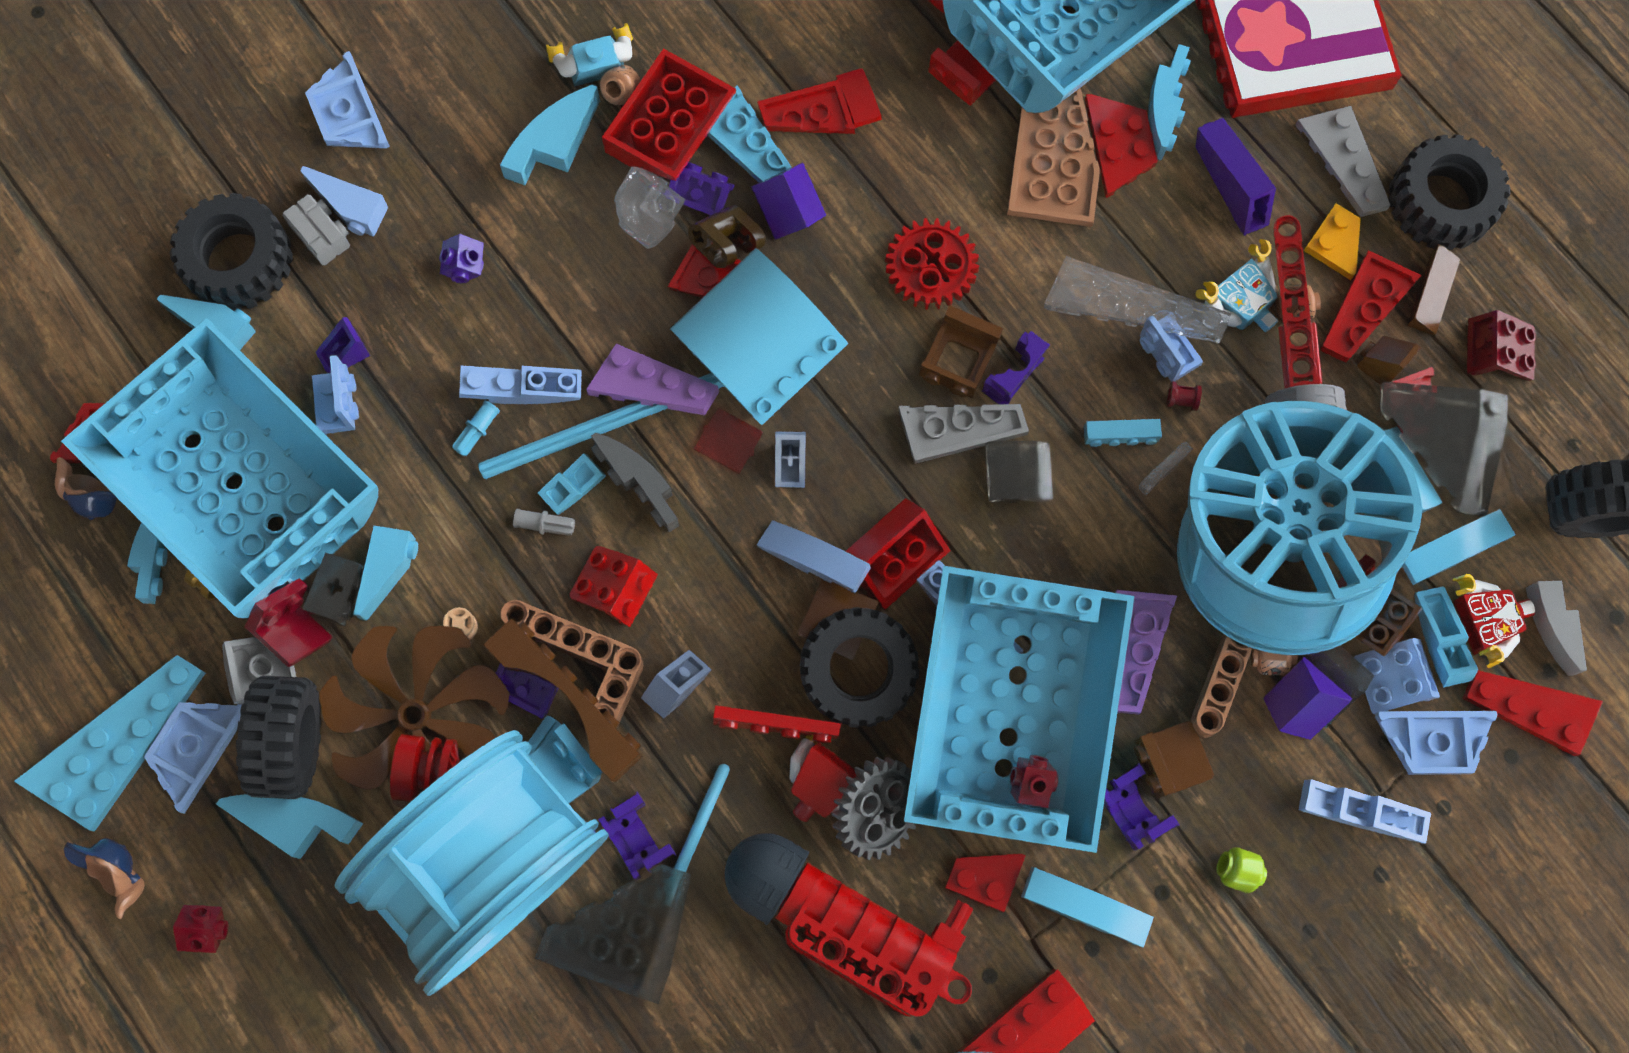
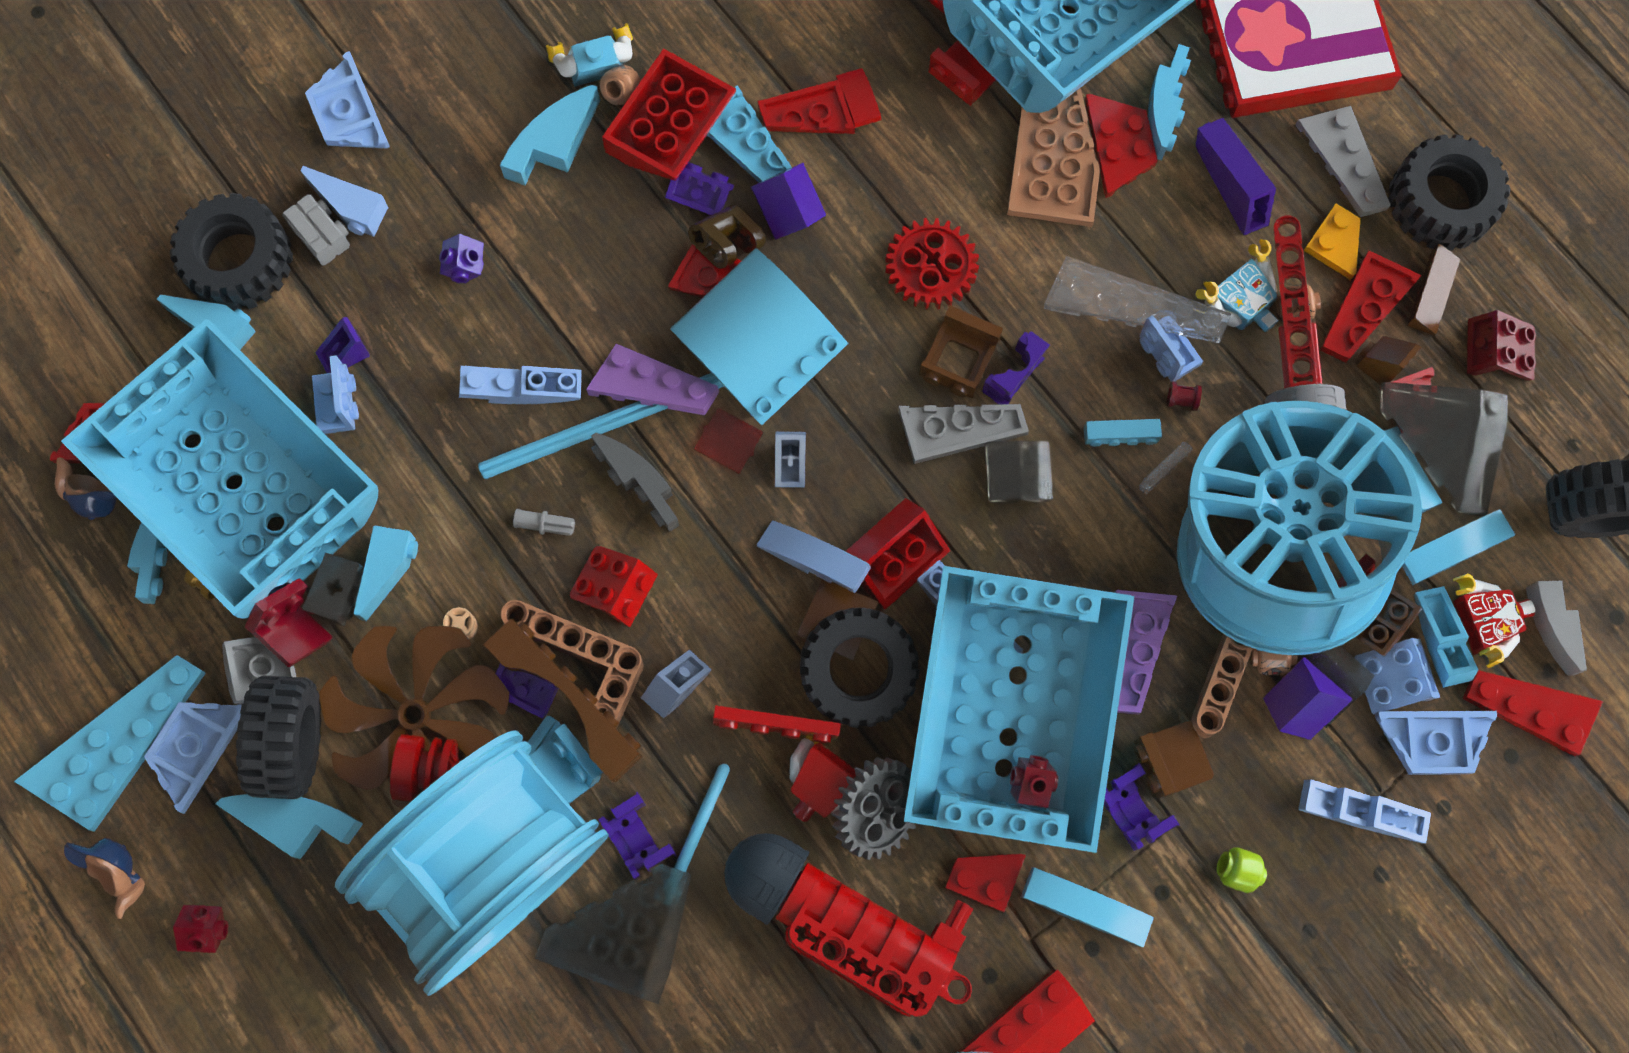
medium azure axle [452,400,500,456] -> none
medium azure slope [538,453,606,515] -> none
clear brick [614,167,685,249] -> none

